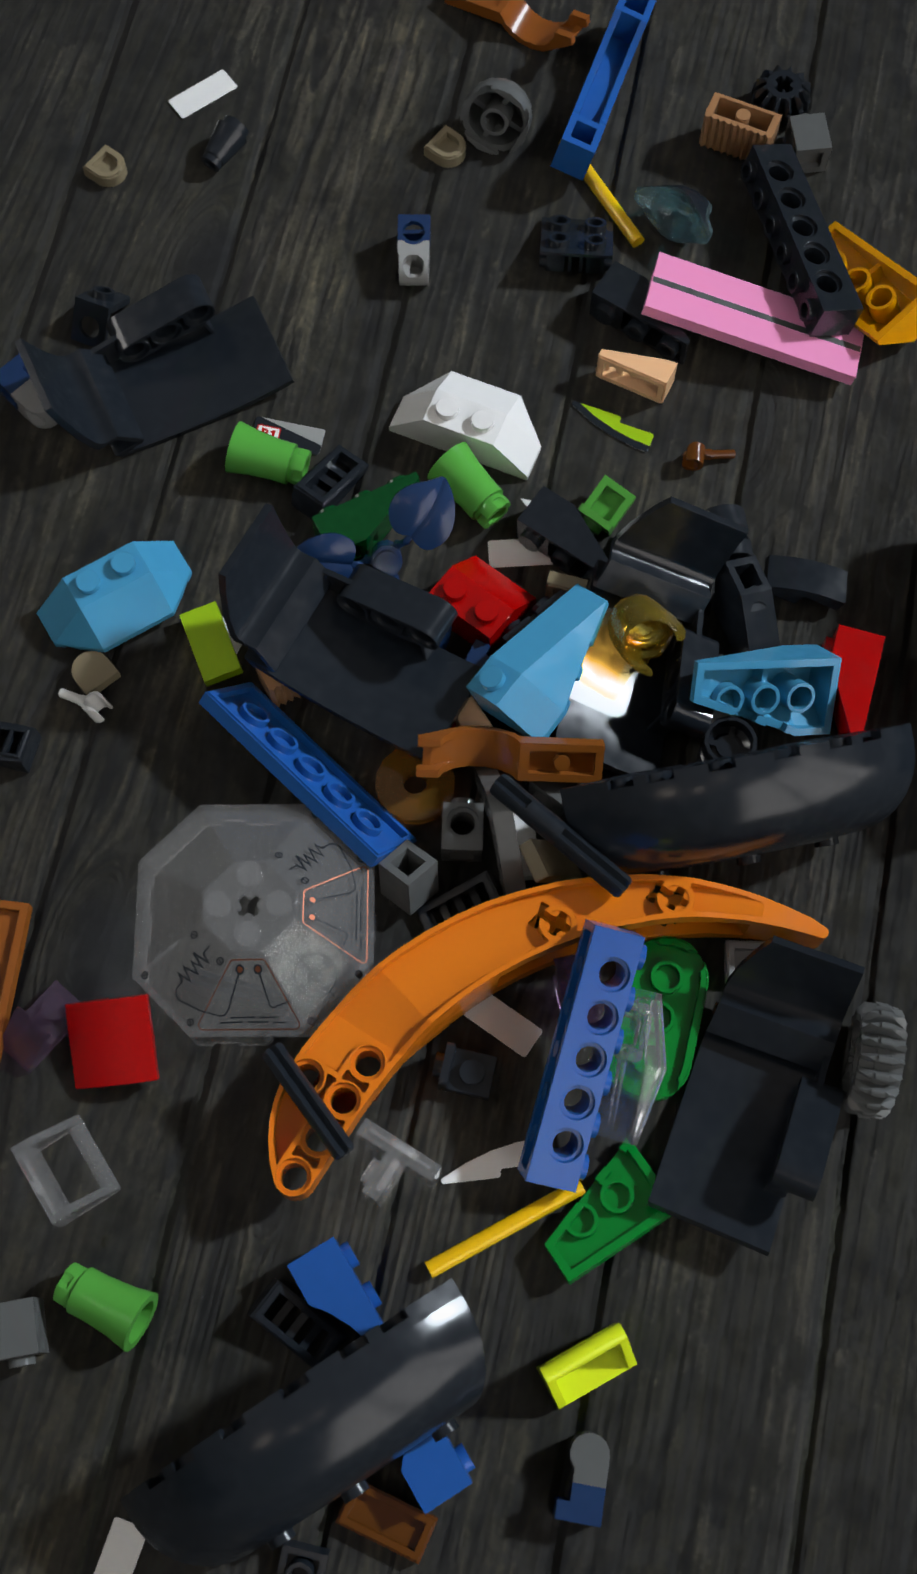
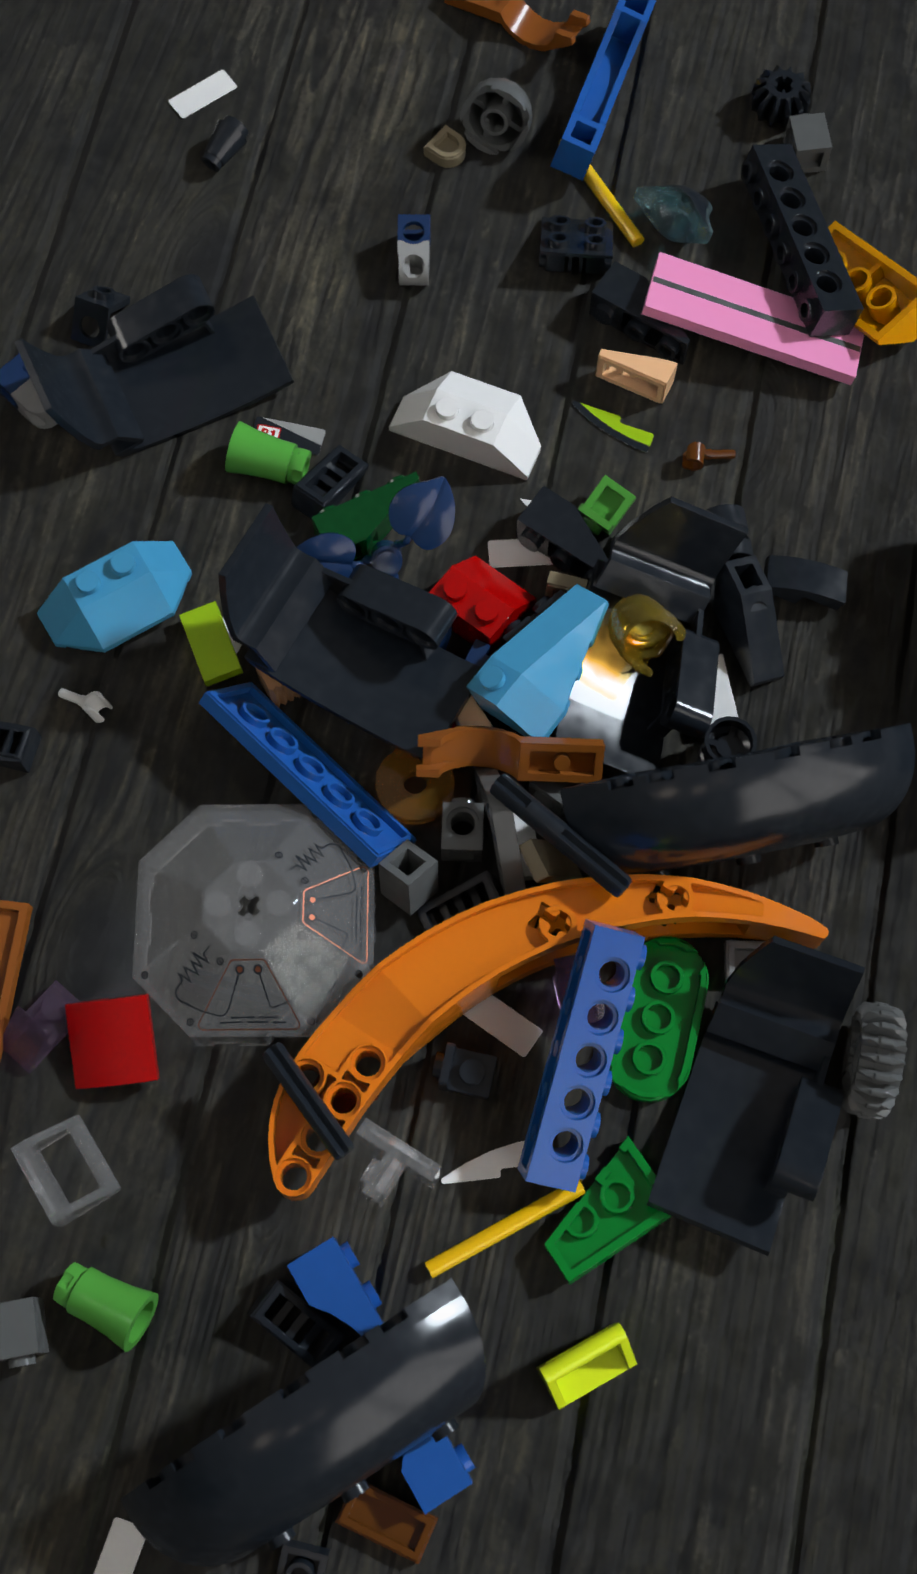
dark tan tile [71,651,121,695] -> none
dark tan tile [83,144,127,187] -> none
bright green plant [427,442,511,529] -> none
leg [552,1431,610,1528] -> none
clear piece [588,988,667,1145] -> none
dark azure wedge [690,644,842,736] -> none
medium nougat brick [699,92,782,161] -> none
red slope [822,624,886,735] -> none

